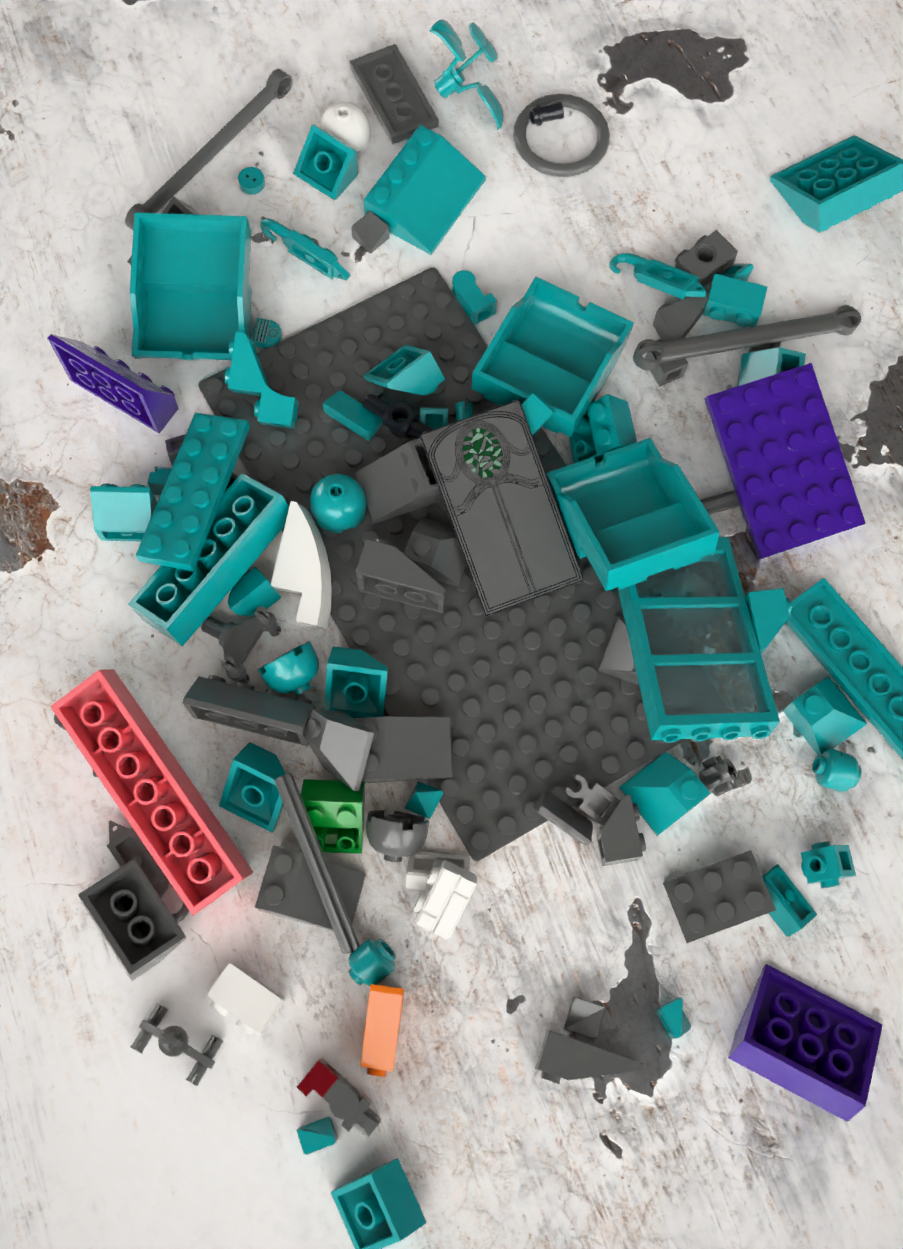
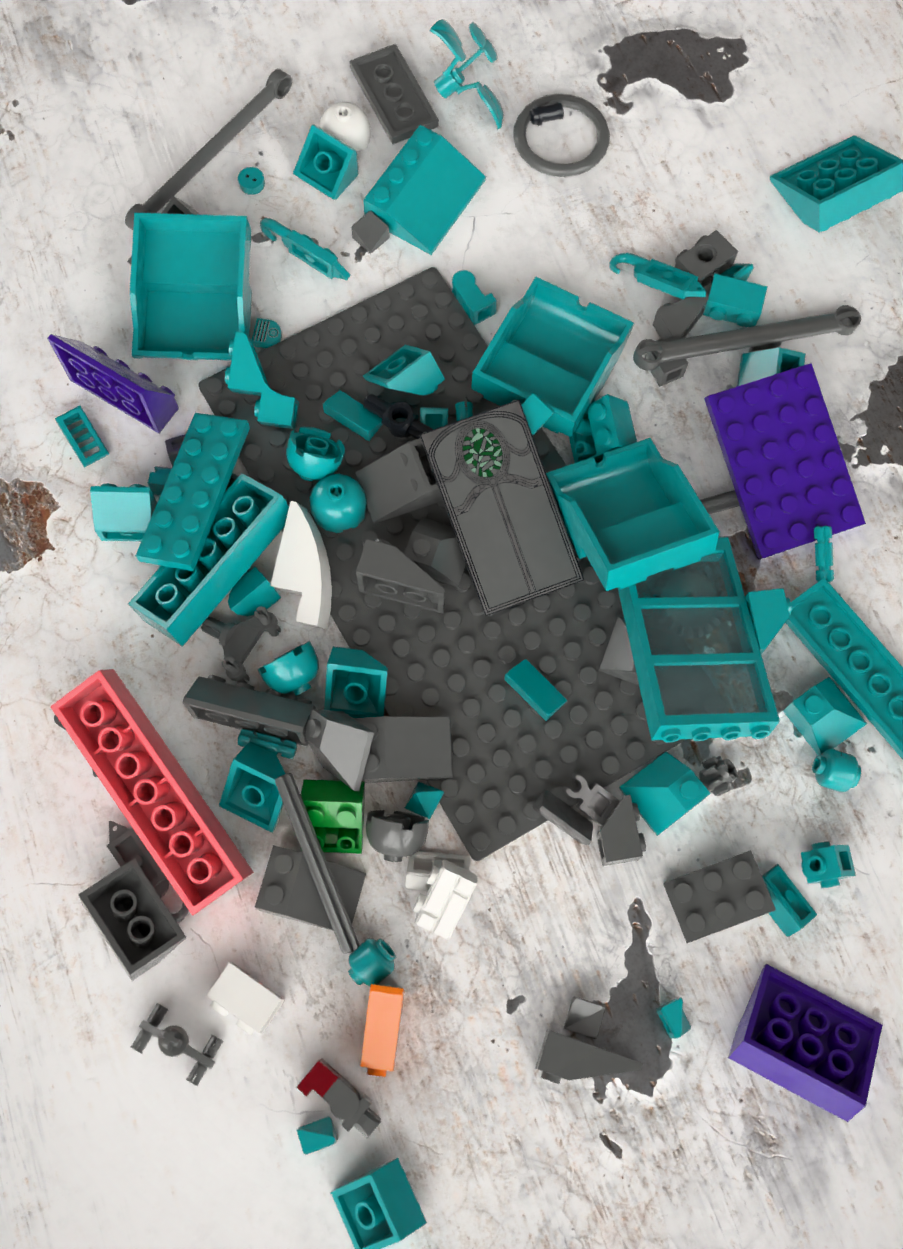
none -> teal slope [55,406,109,468]
none -> teal axle [238,729,297,759]
none -> teal cylinder [286,427,345,481]
none -> teal slope [504,659,567,721]
none -> teal axle [814,526,834,582]

